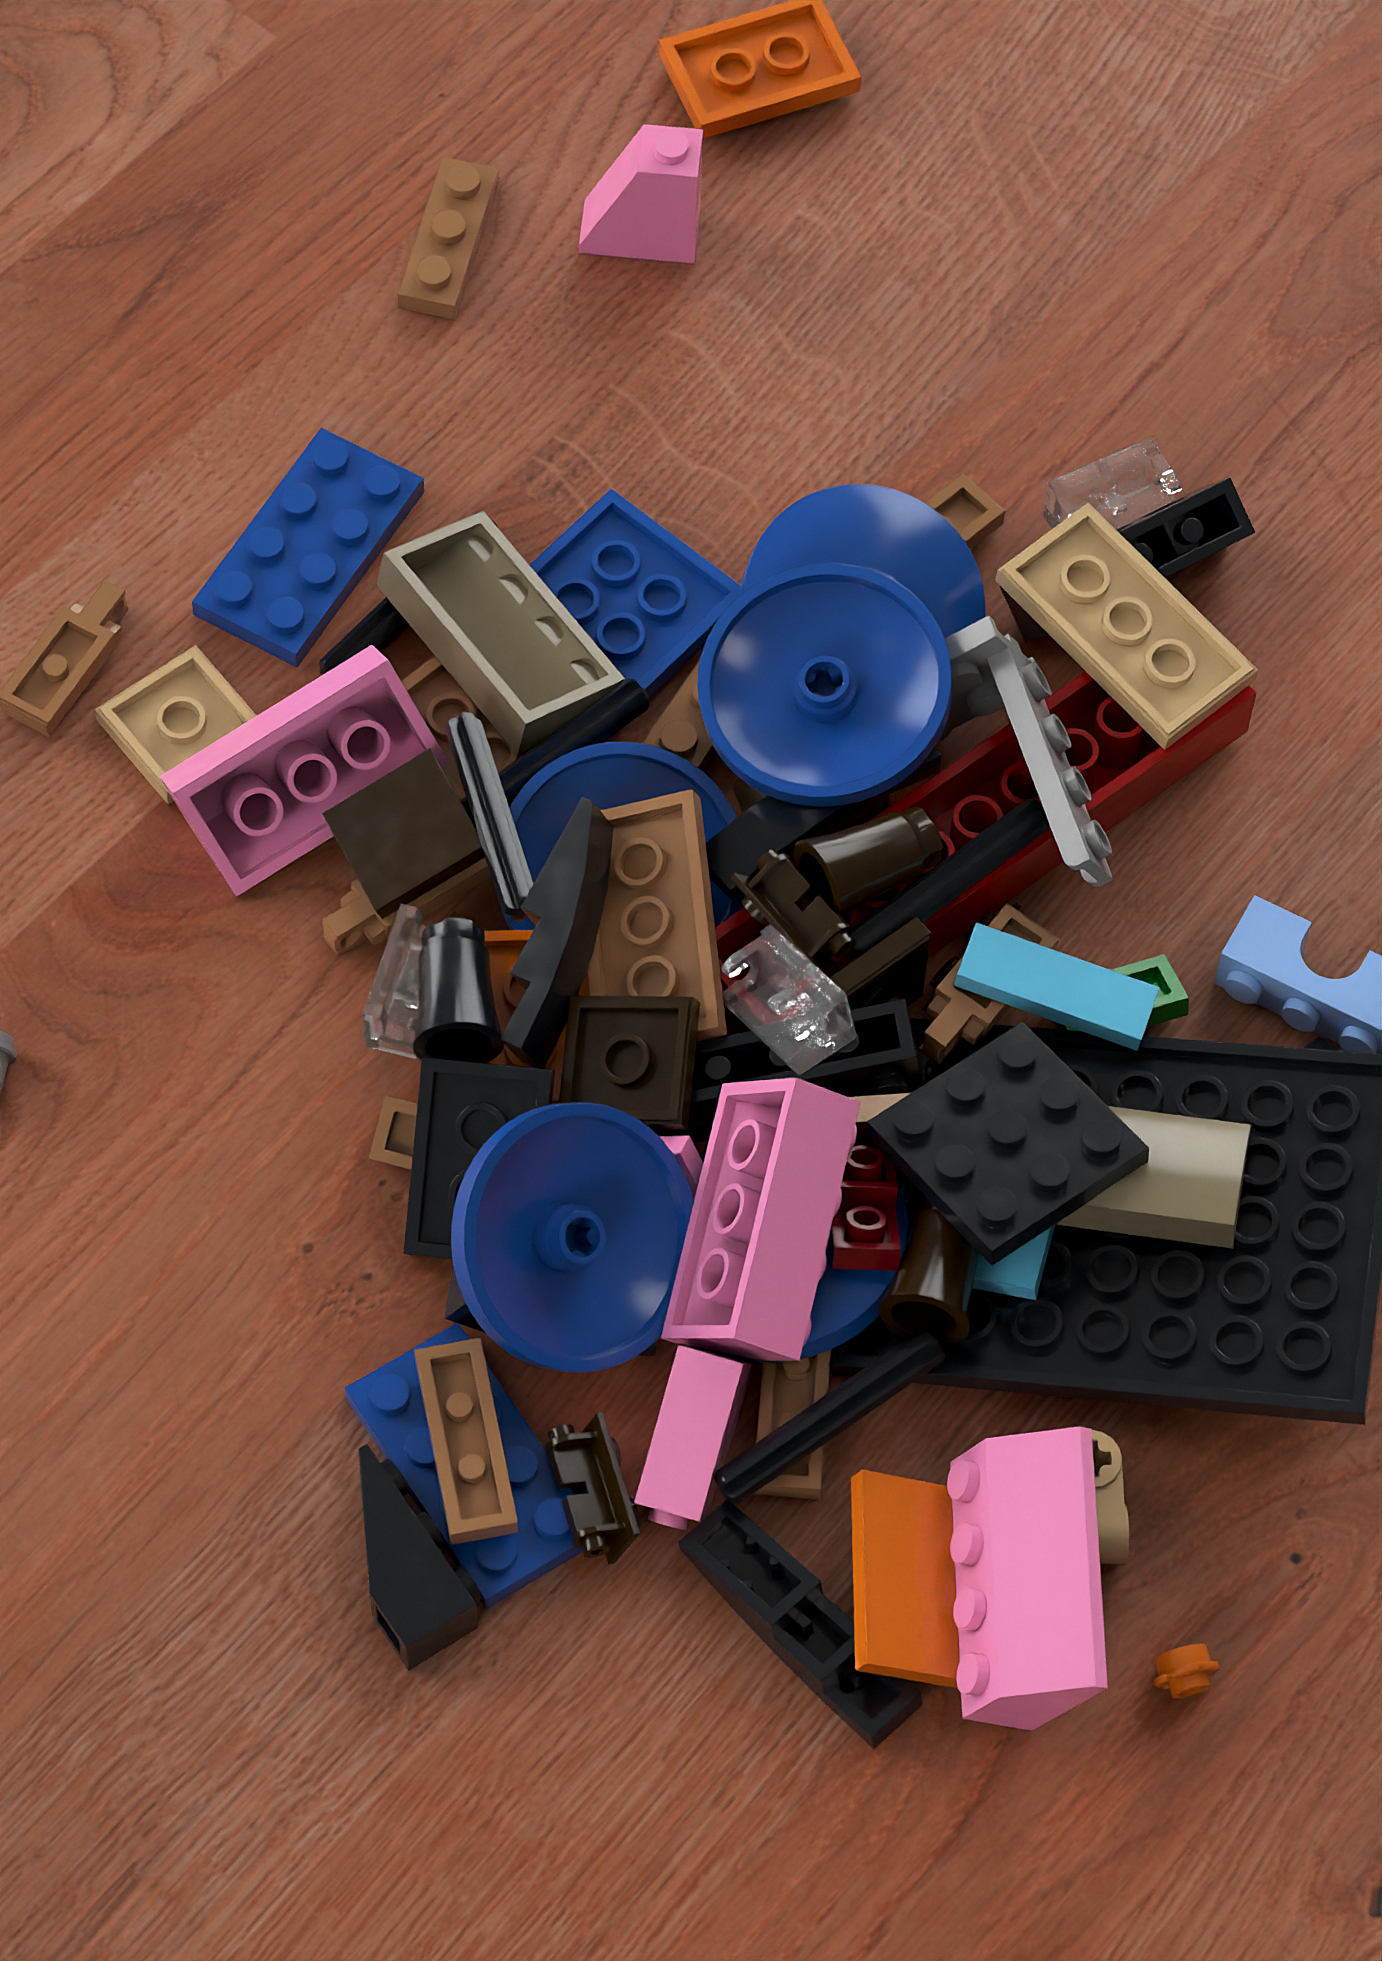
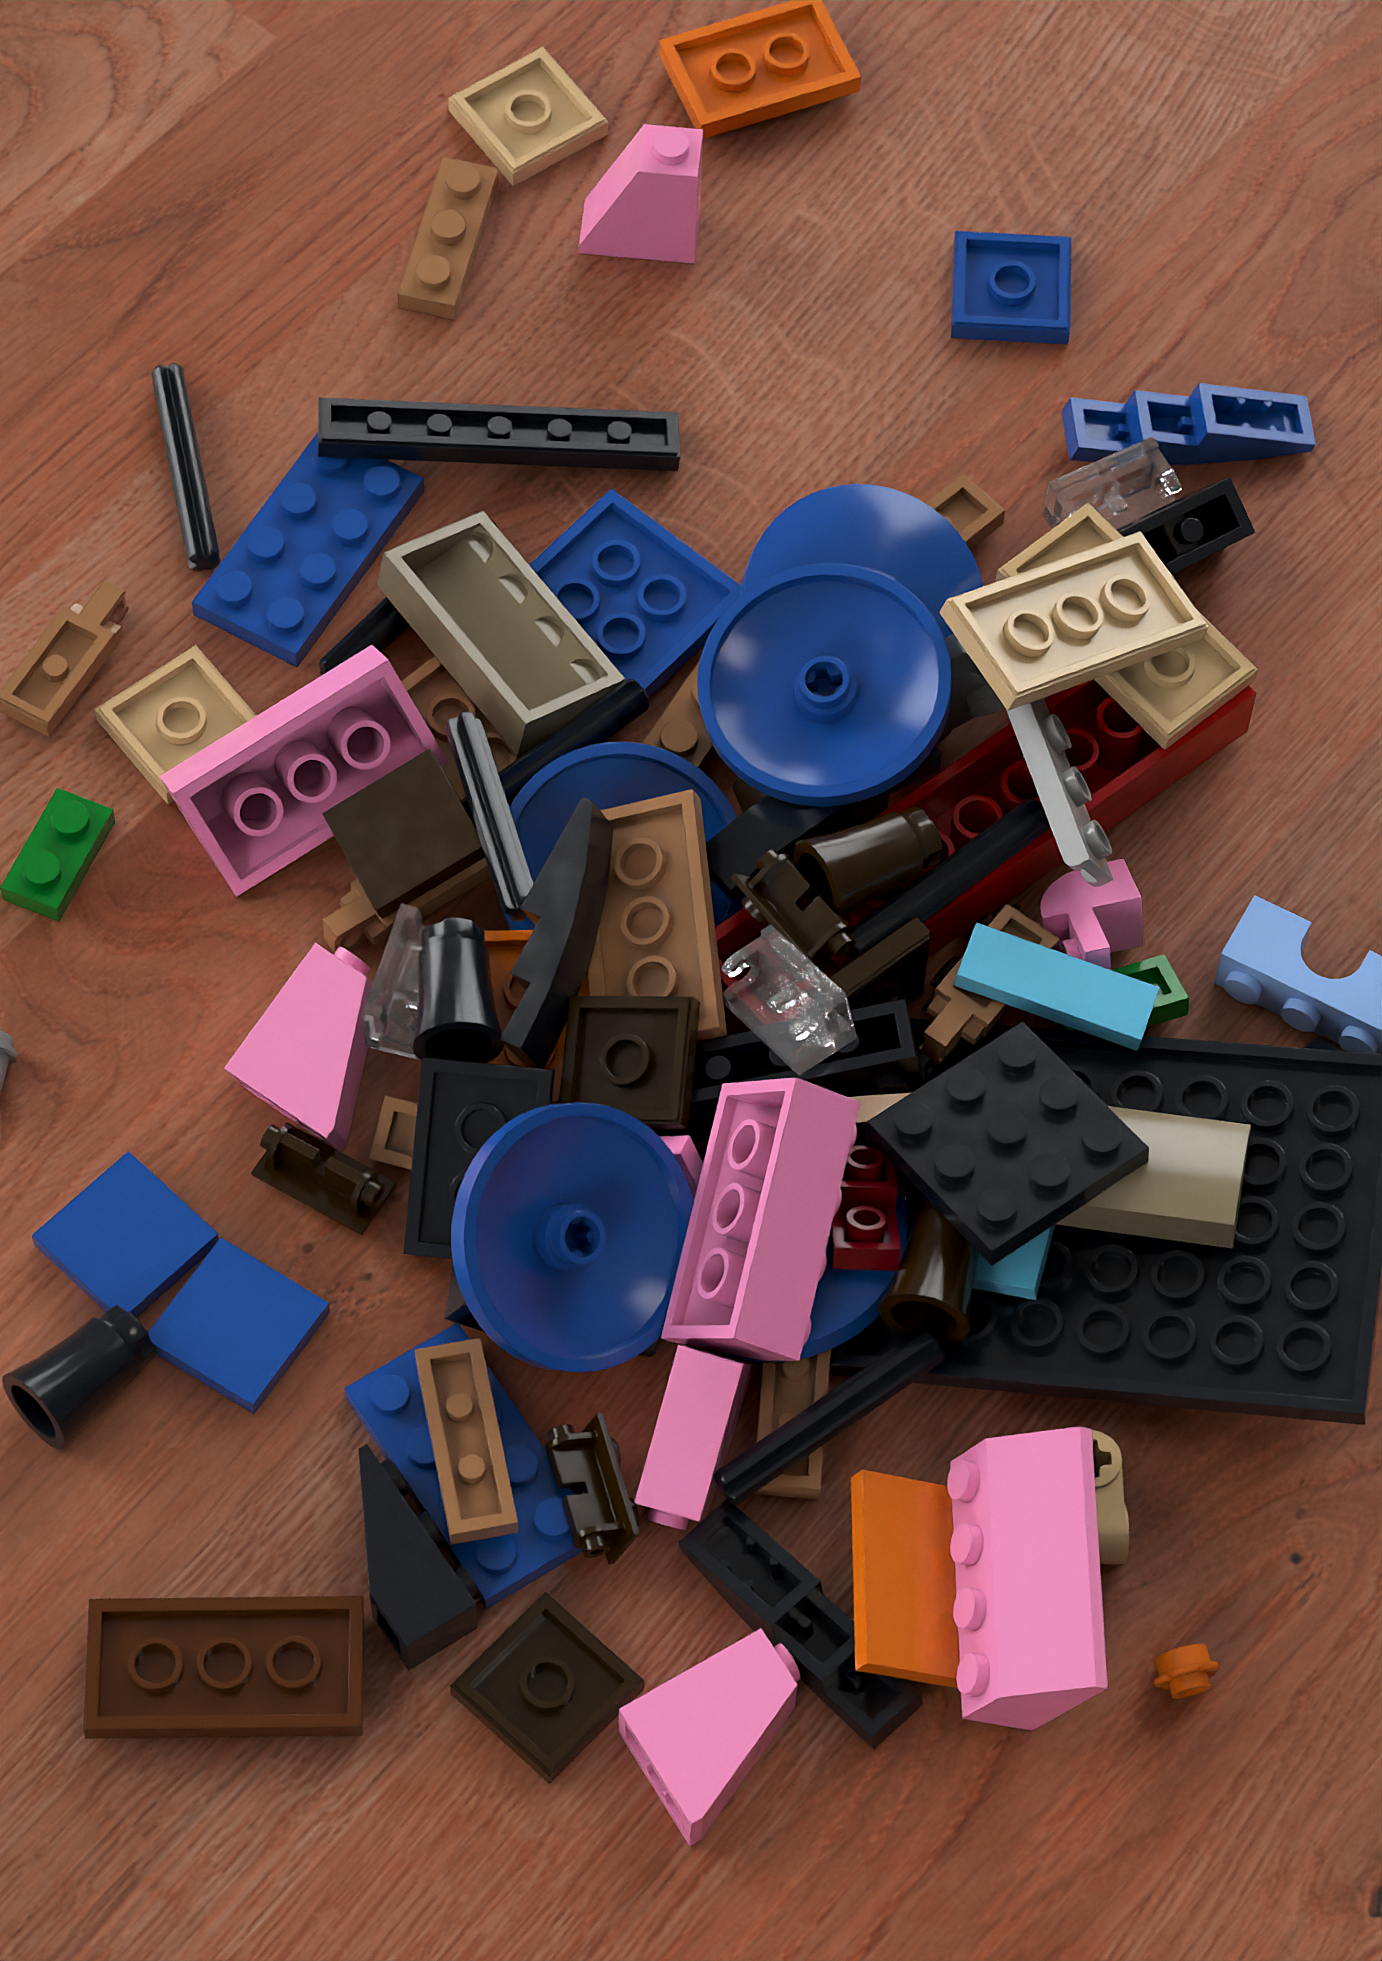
none -> green plate [0,788,115,922]
none -> black plant [2,1305,156,1449]
none -> blue tile [32,1151,219,1317]
none -> reddish brown plate [83,1596,365,1739]
none -> blue tile [148,1238,330,1414]
none -> black axle [151,363,221,572]
none -> bright pink slope [224,943,379,1152]
none -> dark brown hinge [251,1122,397,1236]
none -> black tile [318,398,680,471]
none -> tan tile [448,47,608,187]
none -> dark brown tile [450,1592,644,1784]
none -> bright pink slope [618,1628,801,1846]
none -> tan tile [939,531,1209,711]
none -> blue tile [951,231,1072,344]
none -> bright pink brick [1040,858,1144,970]
none -> blue slope [1061,383,1316,465]

